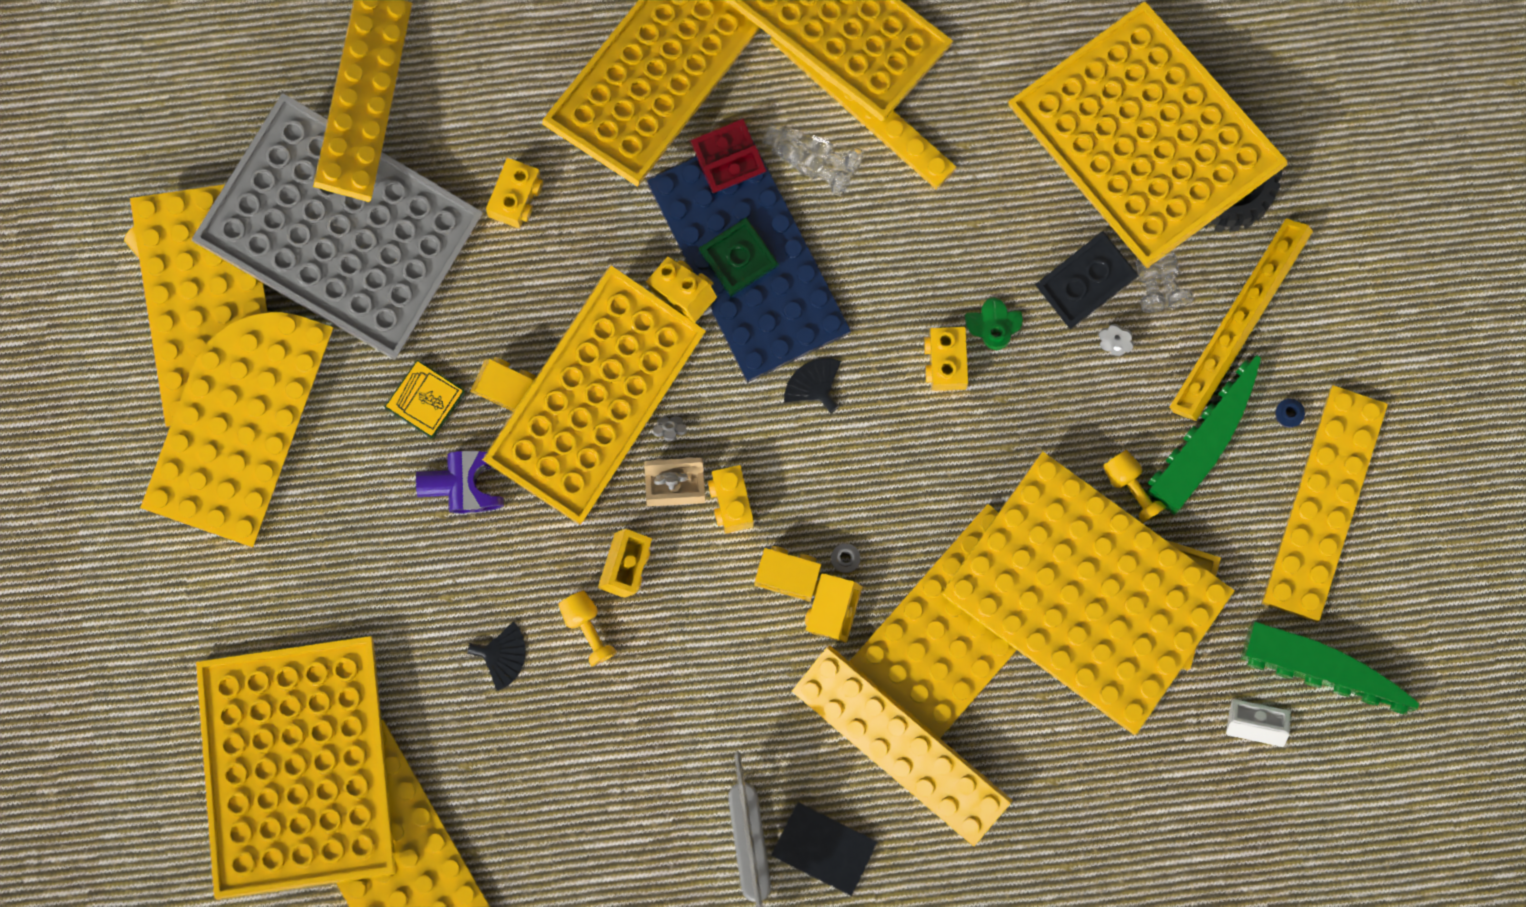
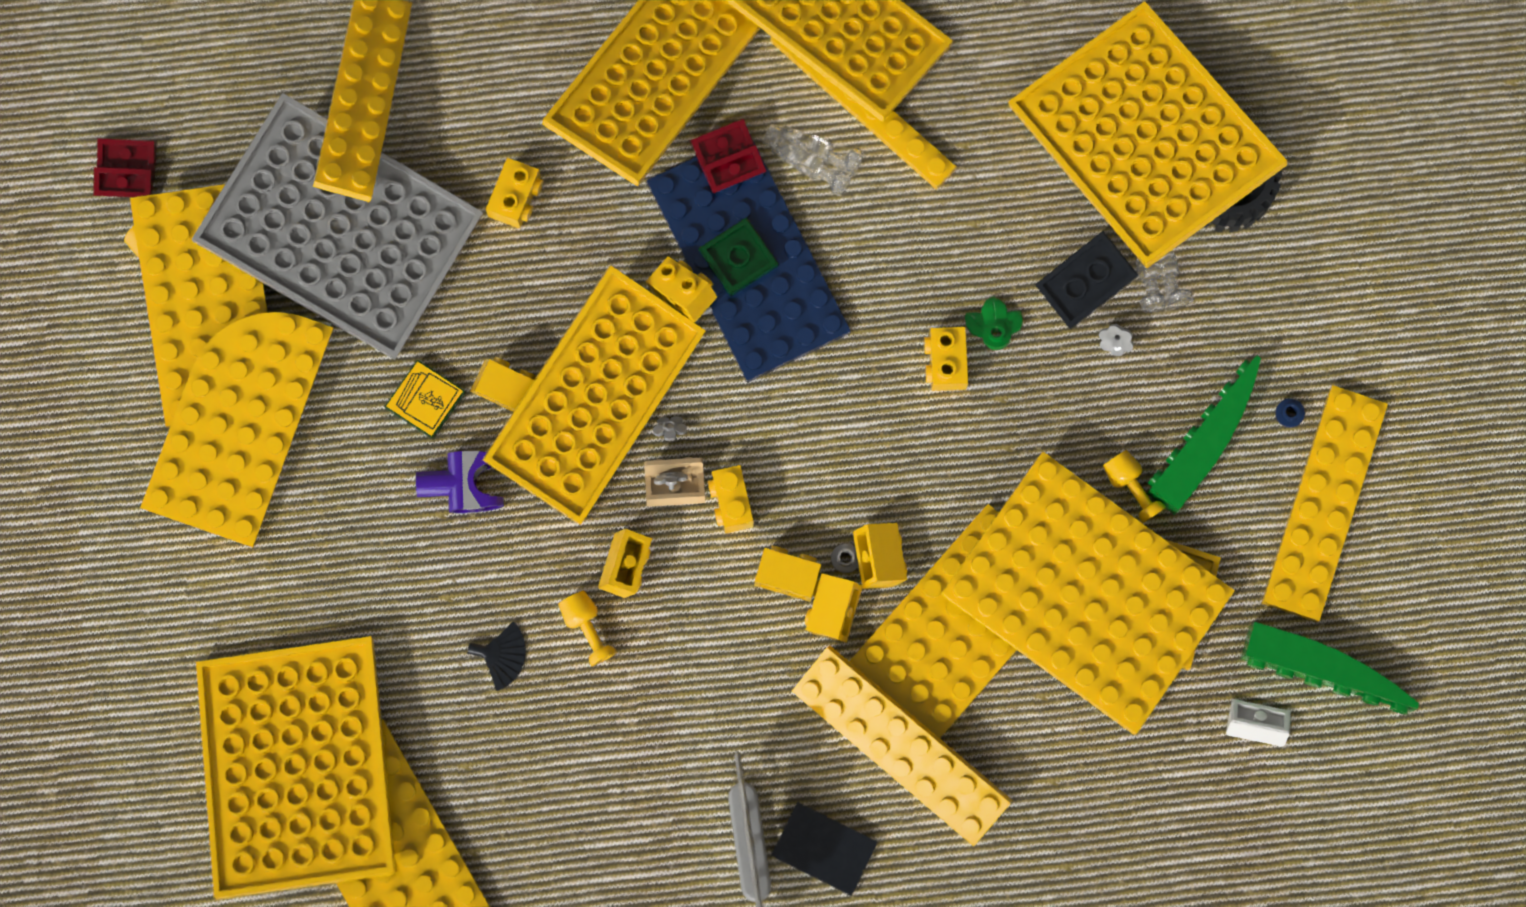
black hand [784,358,841,414] -> none
yellow plate [1169,219,1313,421] -> none
none -> dark red slope [93,138,157,198]
none -> yellow brick [853,523,907,589]

